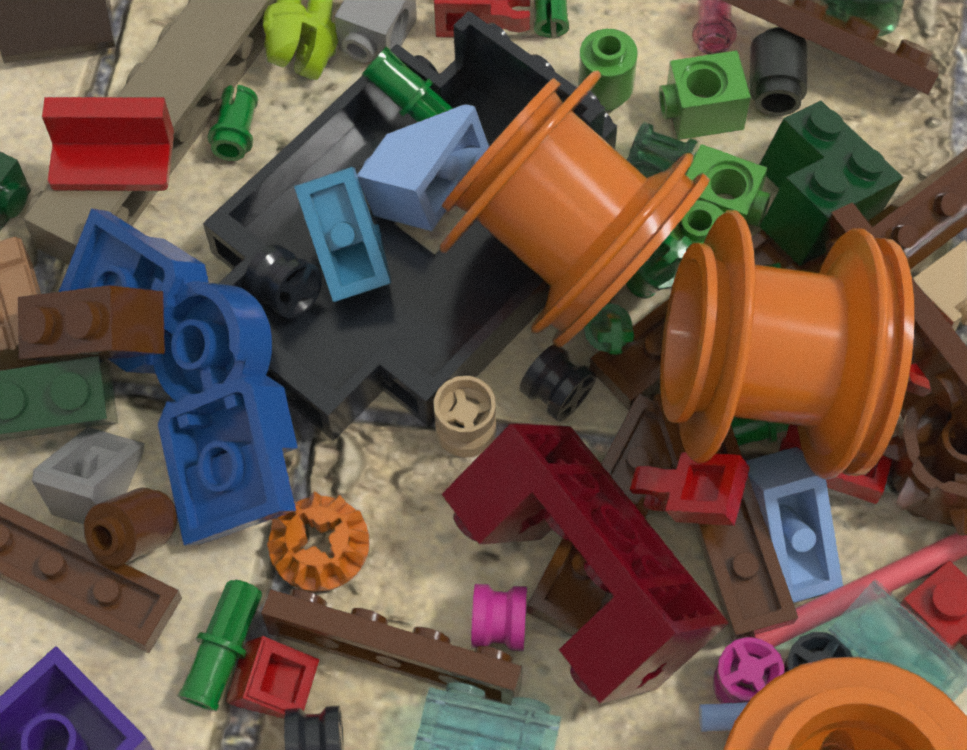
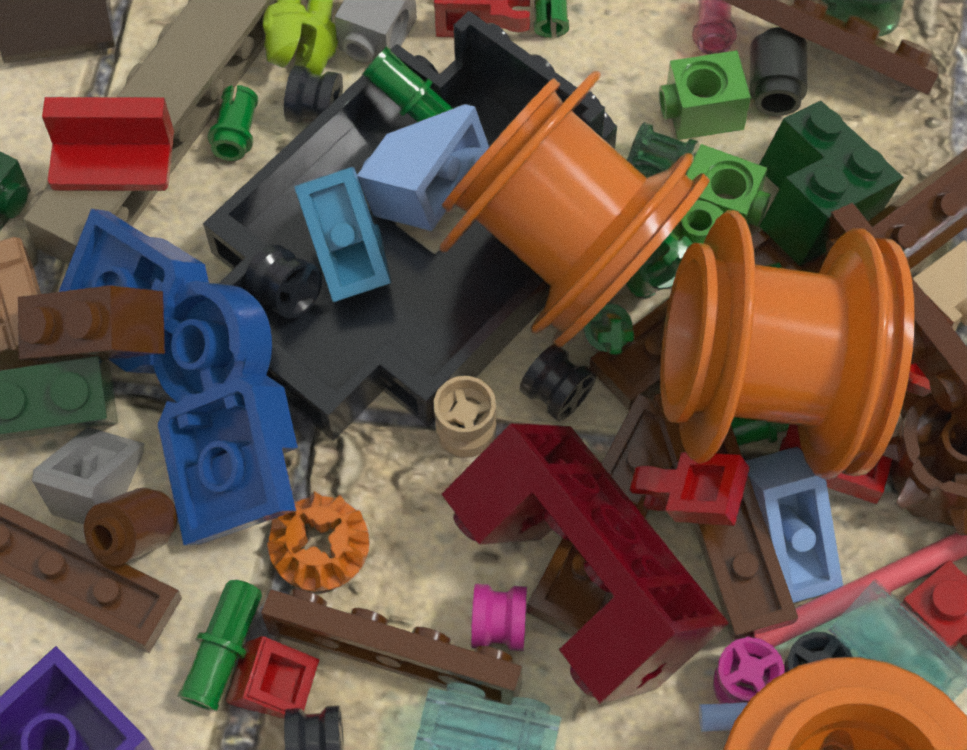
bright green brick [578,29,638,111] -> none
none -> black wheel [284,65,343,123]

